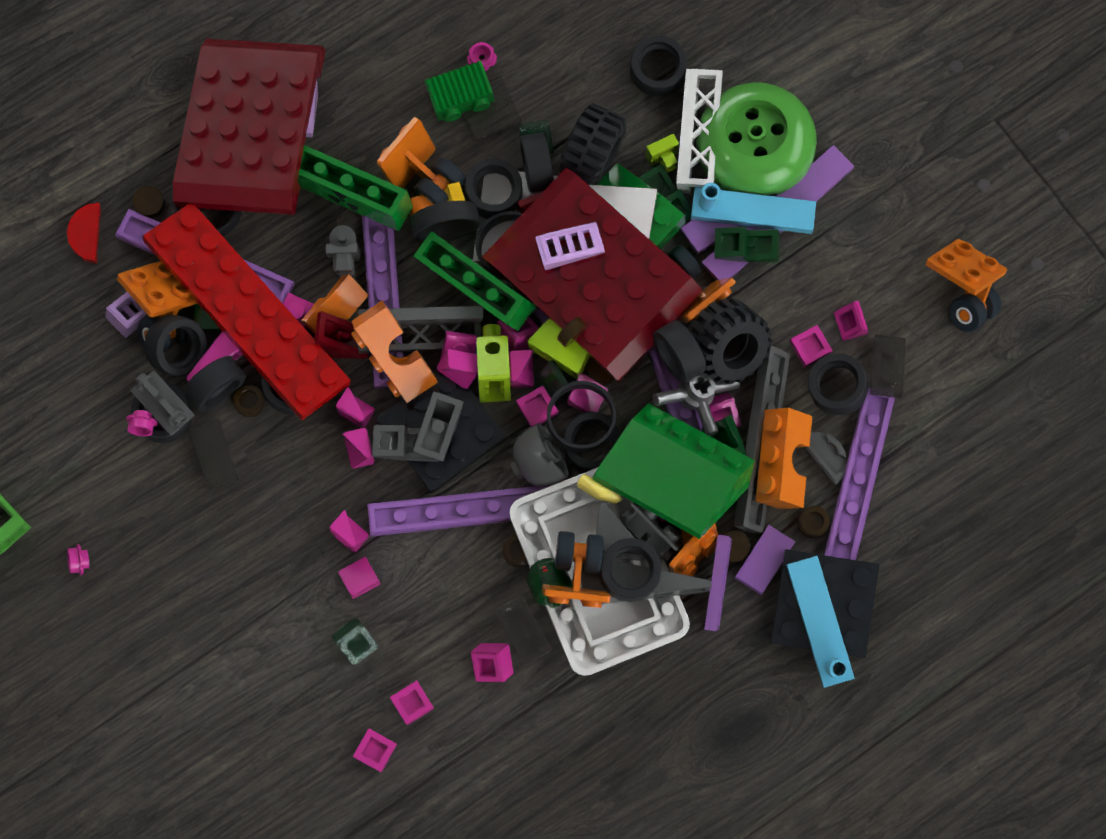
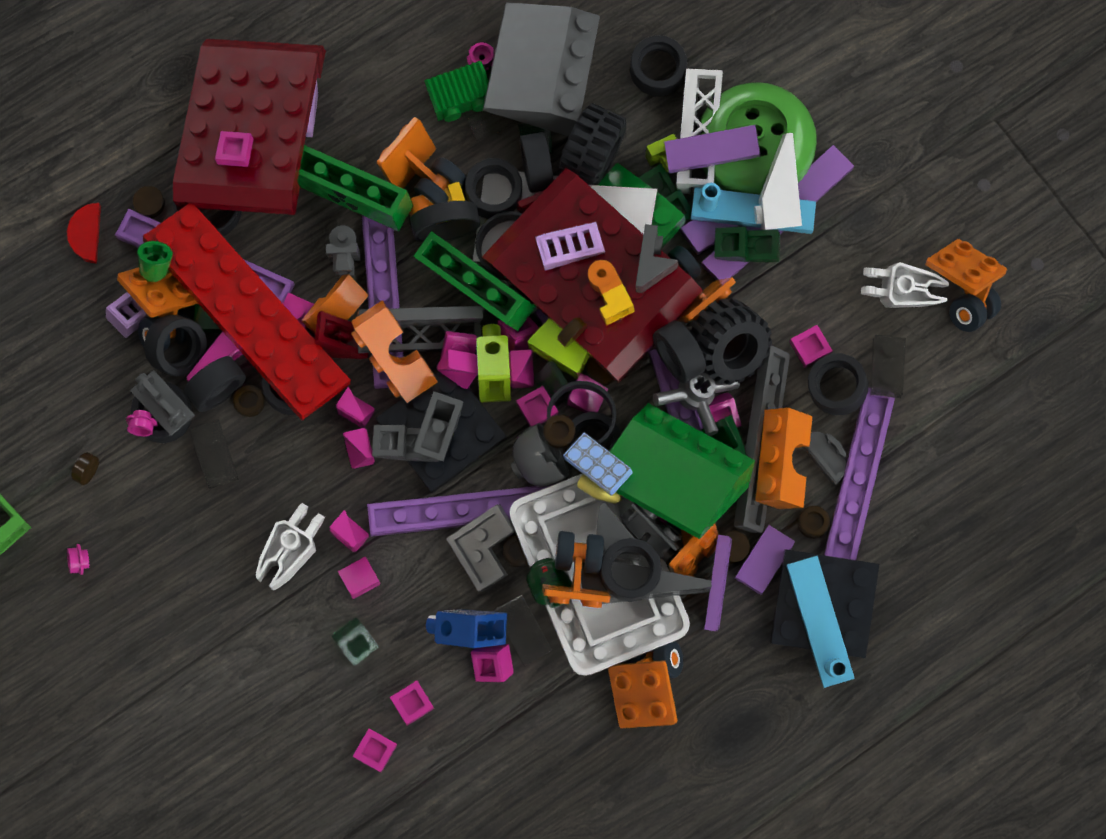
dark pink slope [834,301,868,341] -> none
none -> dark brown tile [71,452,99,485]
none -> green hat [137,241,173,282]
none -> dark pink plate [215,131,254,167]
none -> white hinge [256,503,325,590]
none -> blue torso [426,609,507,648]
none -> dark grey plate [446,504,516,592]
none -> dark grey slope [483,2,600,136]
none -> dark brown tile [543,415,575,448]
none -> light blue tile [563,433,633,496]
none -> leg [588,260,635,326]
none -> orange plate [608,641,683,728]
none -> dark grey slope [636,224,678,293]
none -> medium lavender tile [664,125,761,173]
none -> white slope [754,133,802,230]
none -> white hinge [861,262,949,308]

